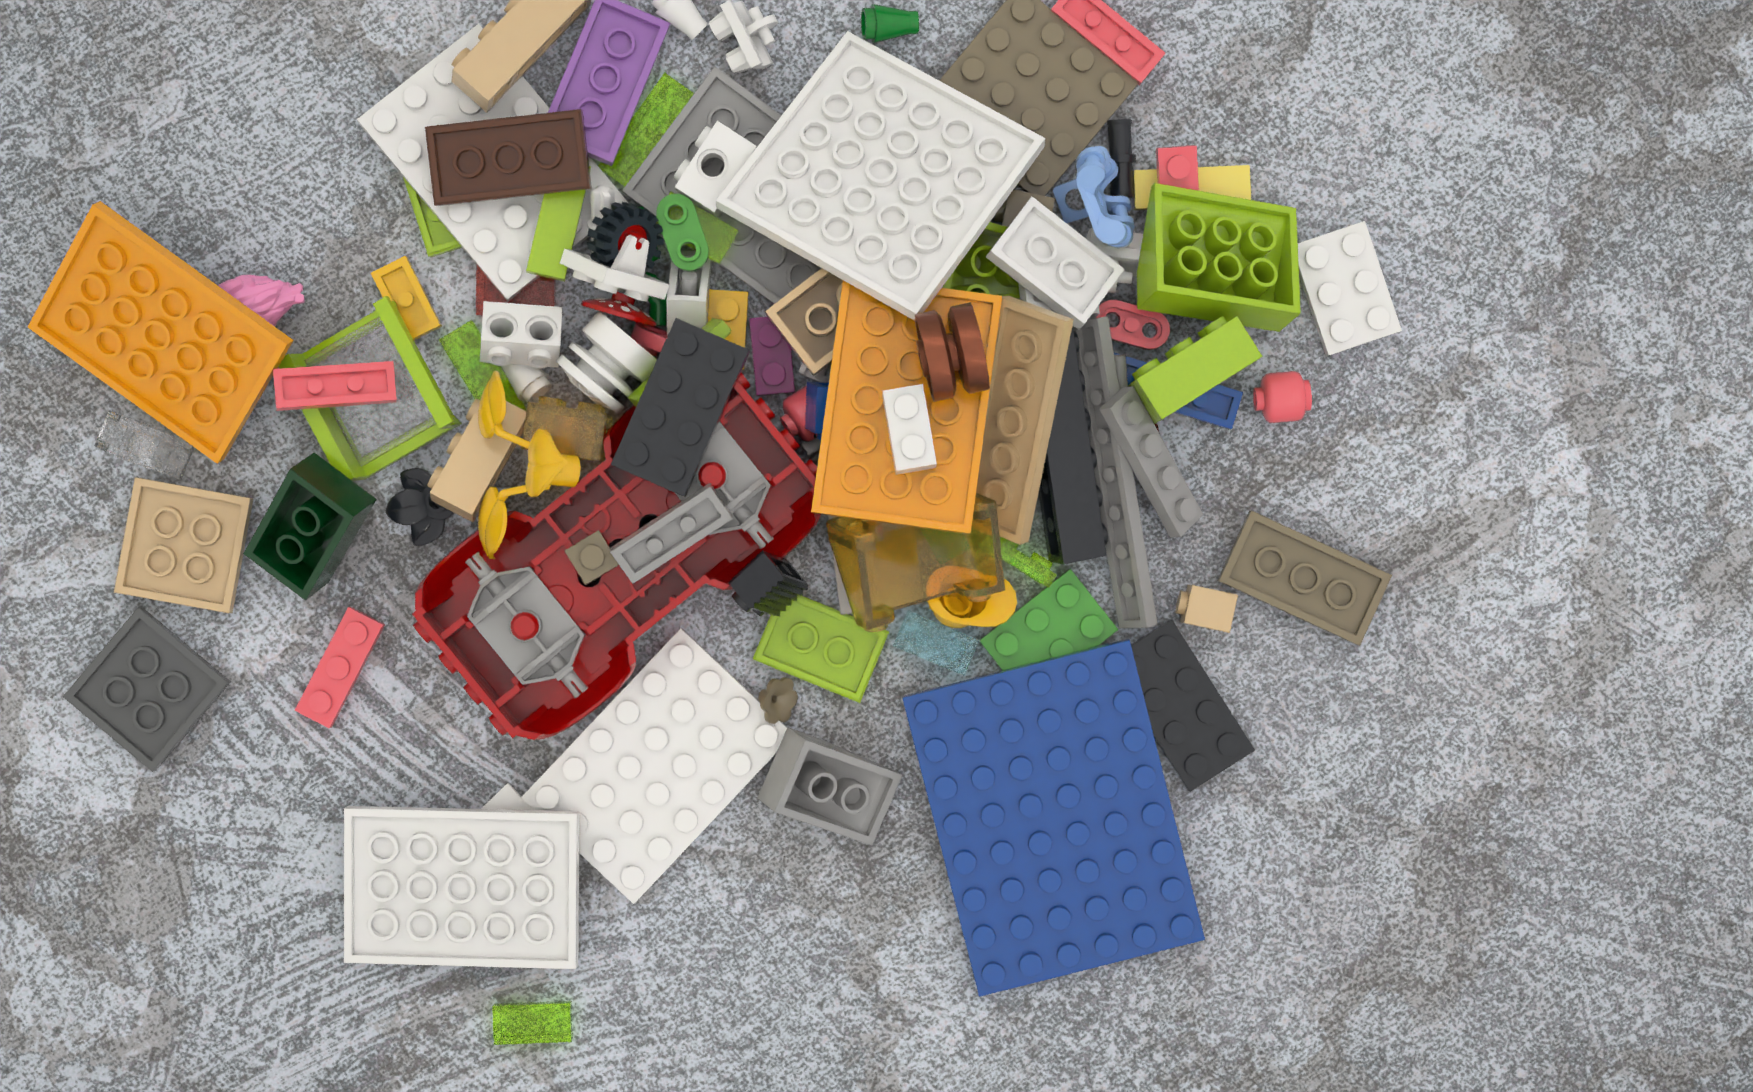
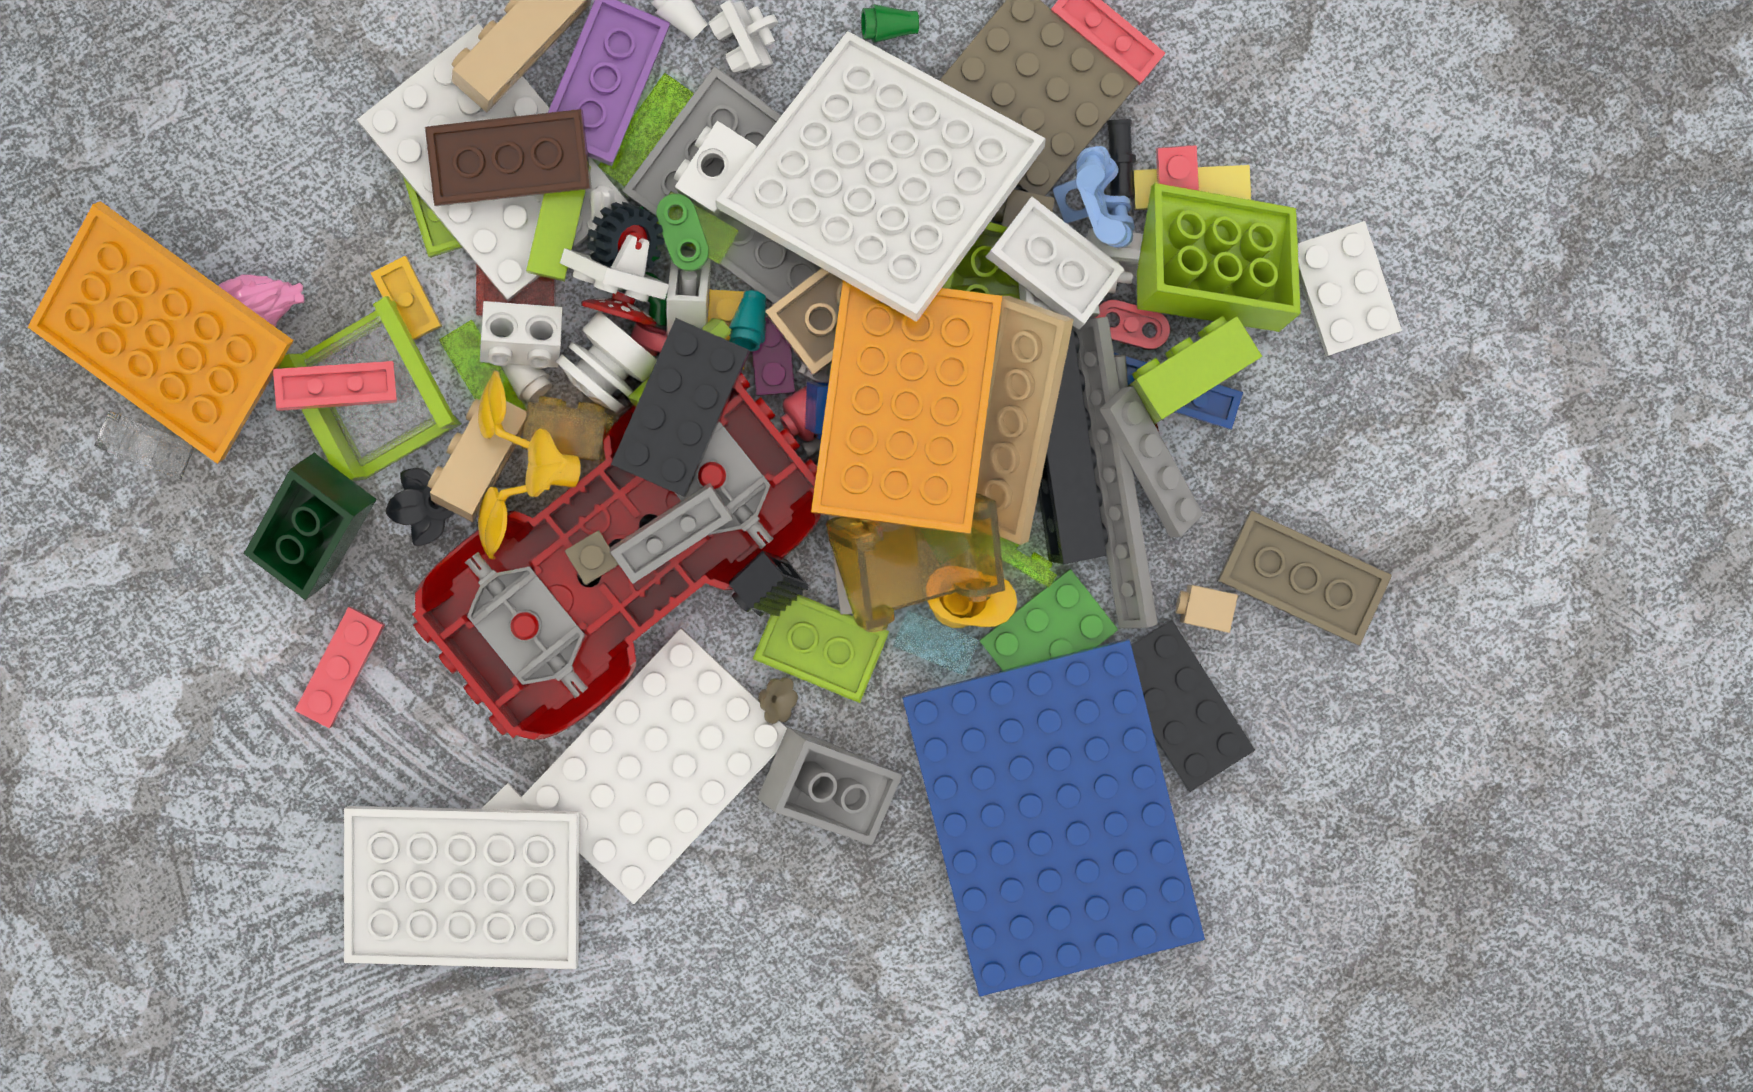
dark grey plate [63,607,231,772] -> none
tan plate [114,477,253,613] -> none
clear neon green tile [492,1001,573,1045] -> none
white brick [882,384,937,475] -> none
copper wheel [914,302,990,402] -> none
coral head [1253,371,1312,423] -> none
none -> teal cone [729,290,766,352]

